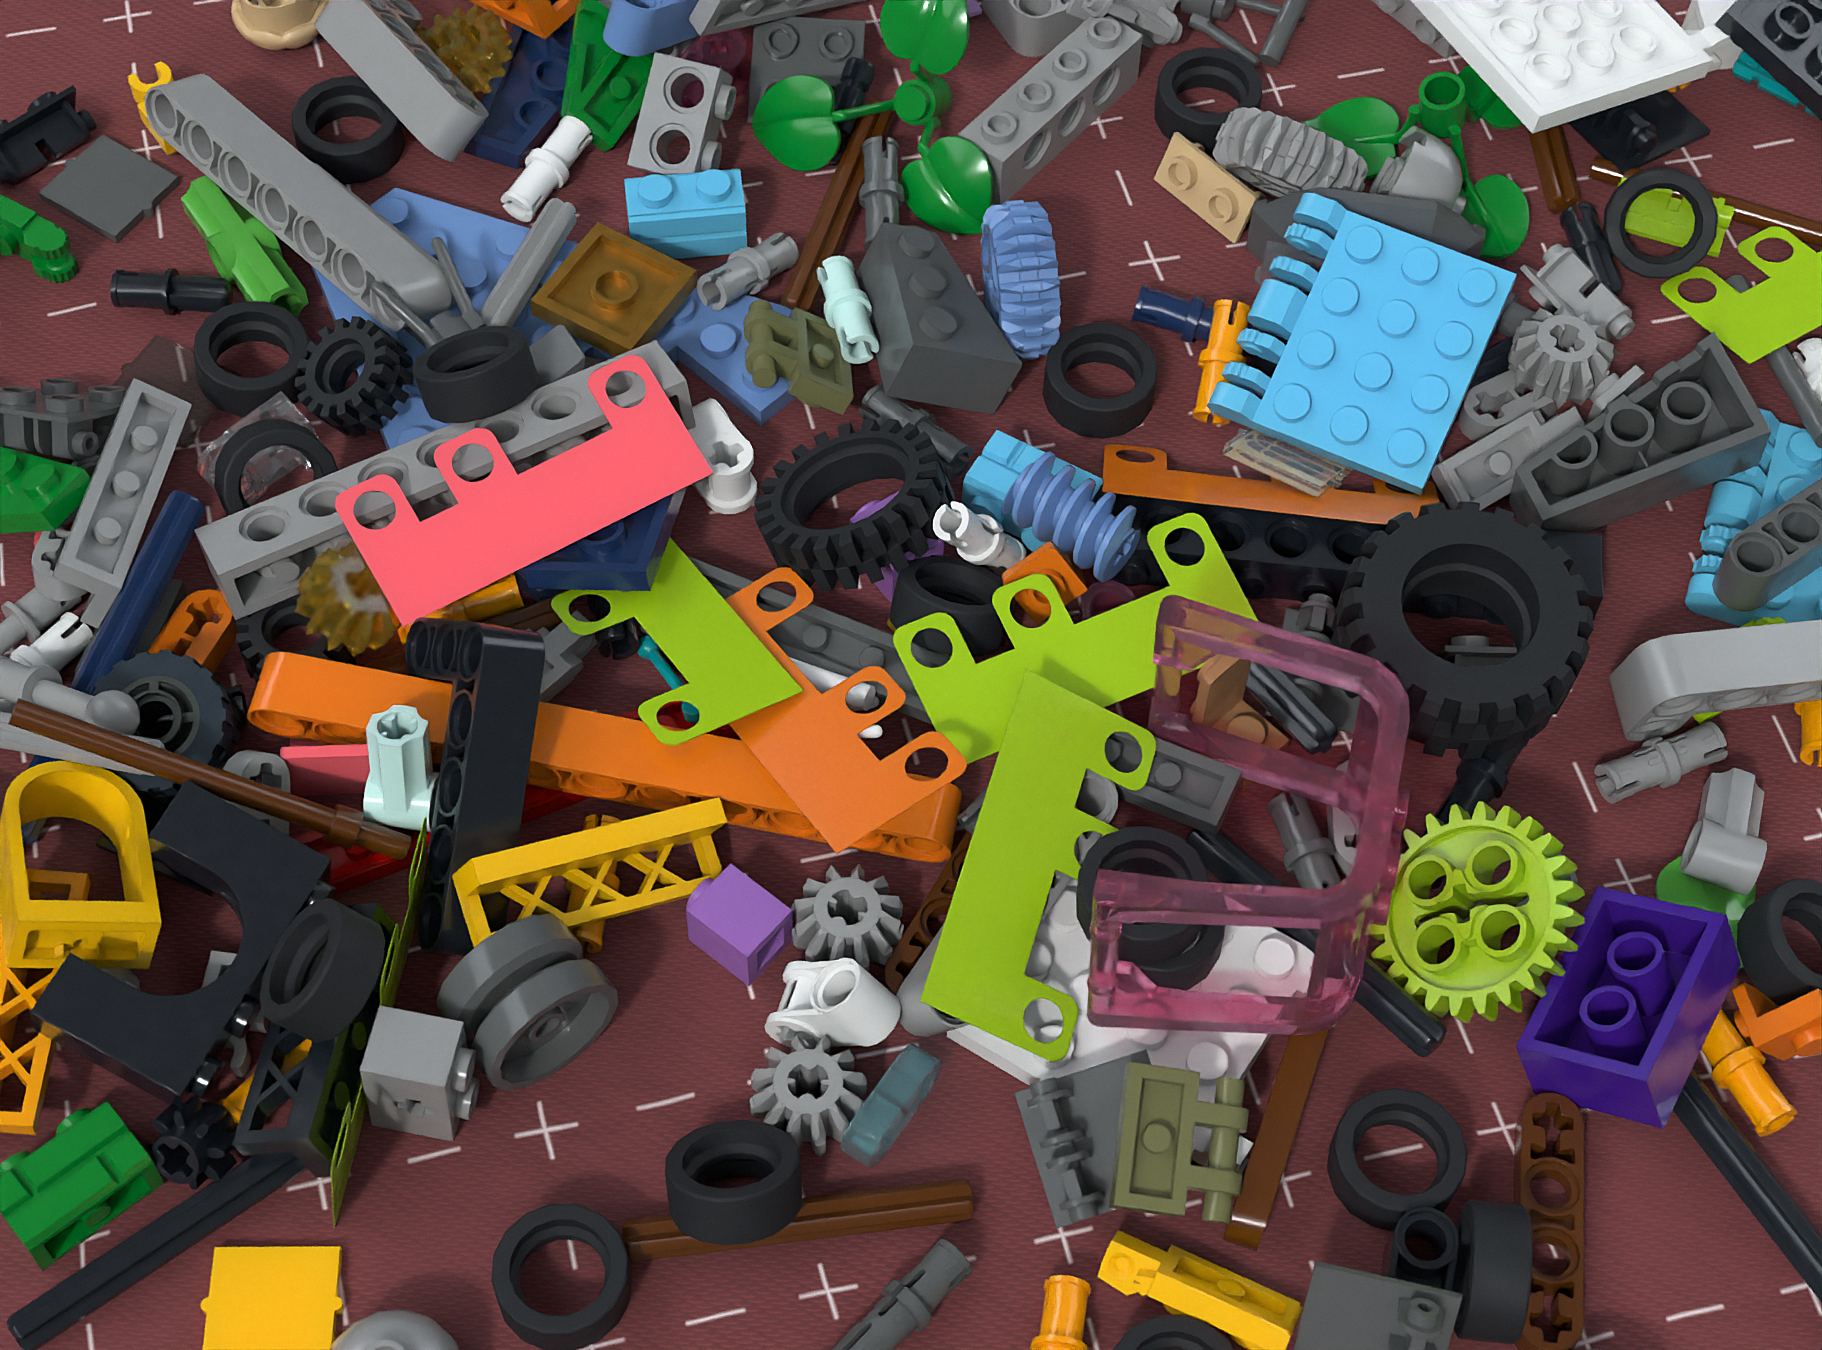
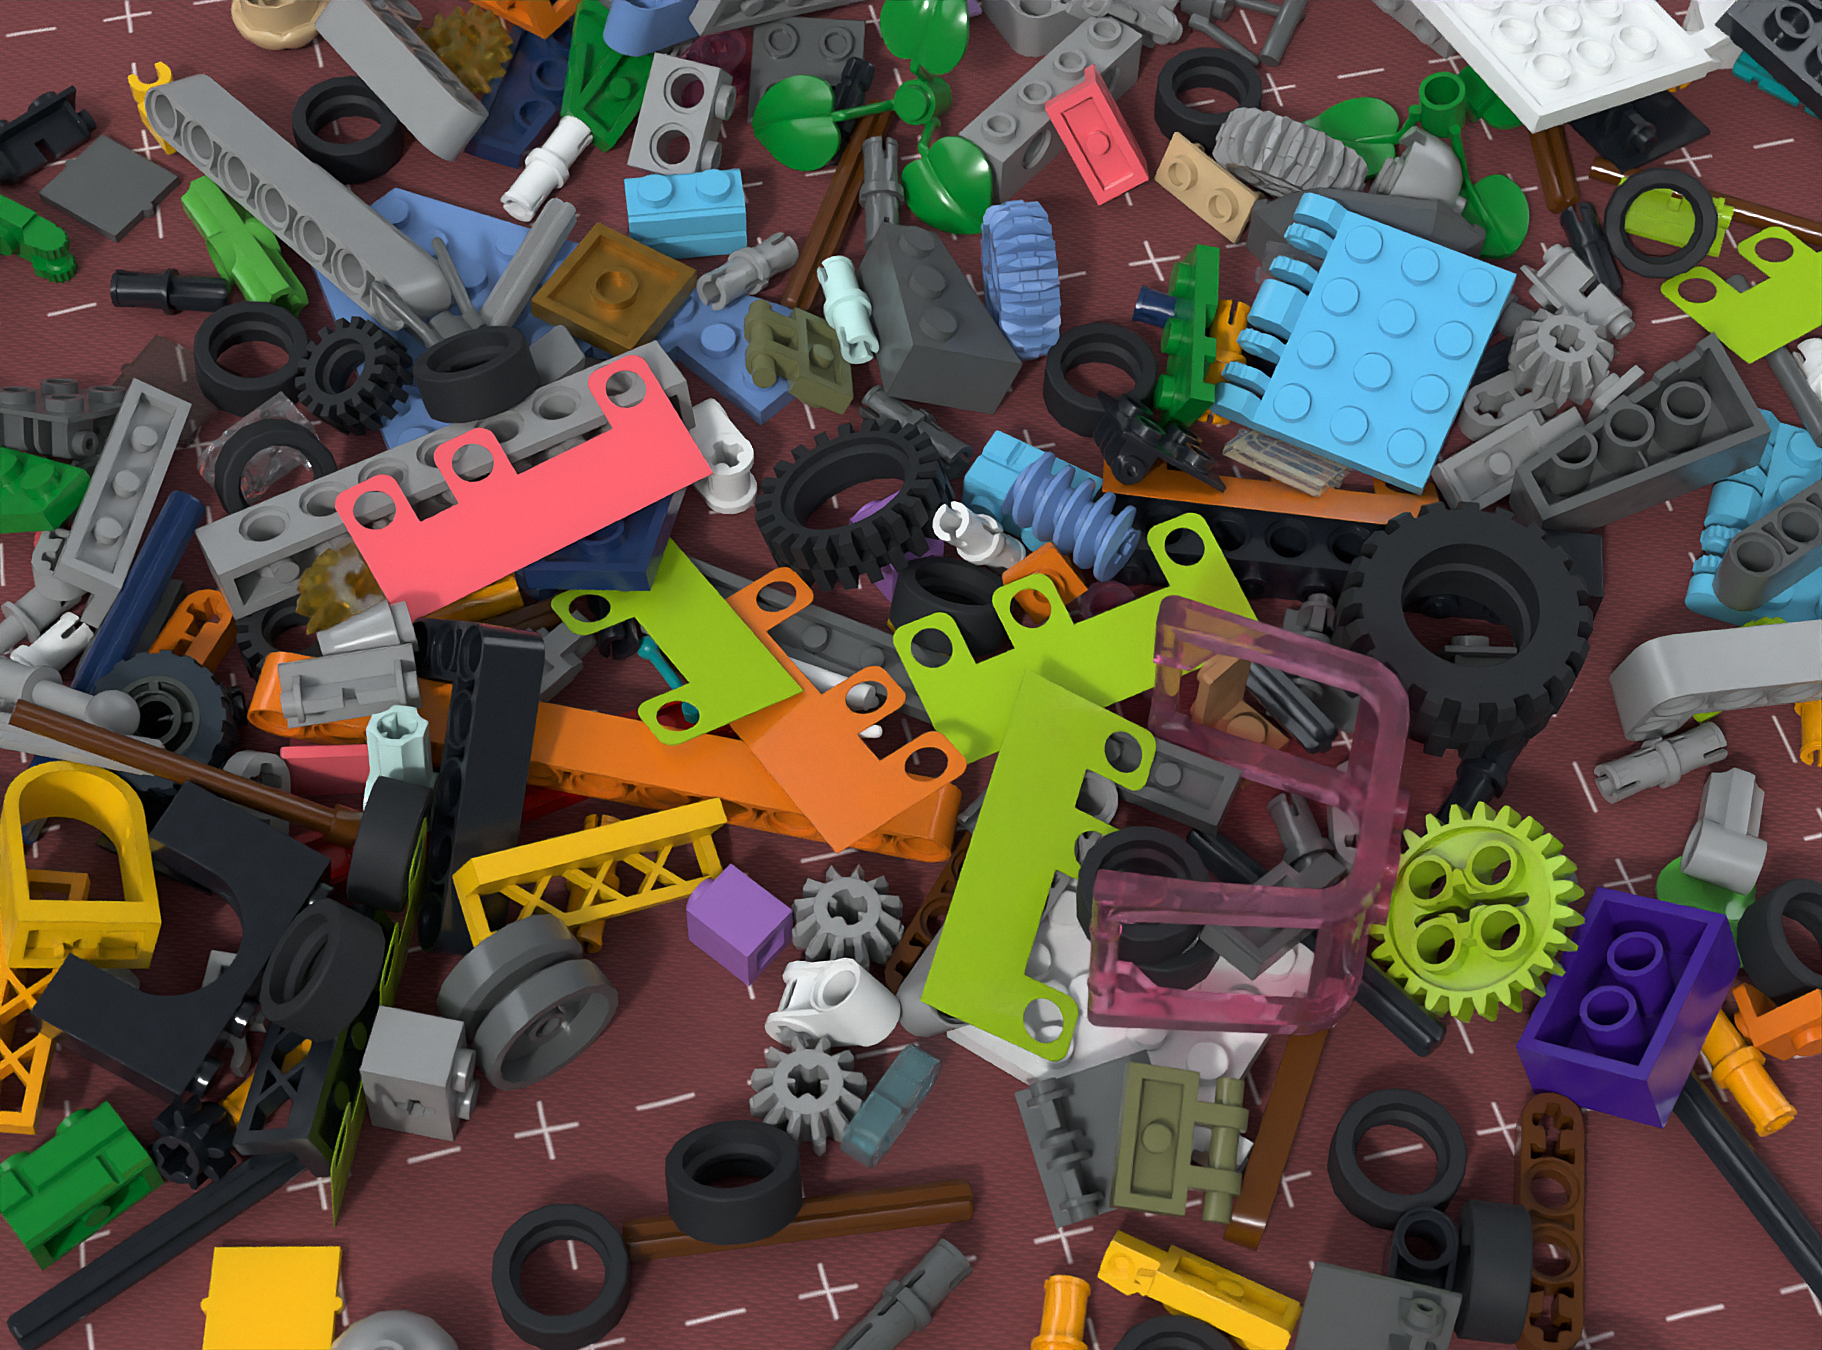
none -> light grey hinge [277,643,423,728]
none -> light grey cone [316,599,420,657]
none -> black tyre [347,776,433,912]
none -> coral panel [1044,64,1149,206]
none -> black hinge [1093,391,1226,493]
none -> green wing [1153,244,1220,428]
none -> dark grey hinge [1199,852,1347,981]

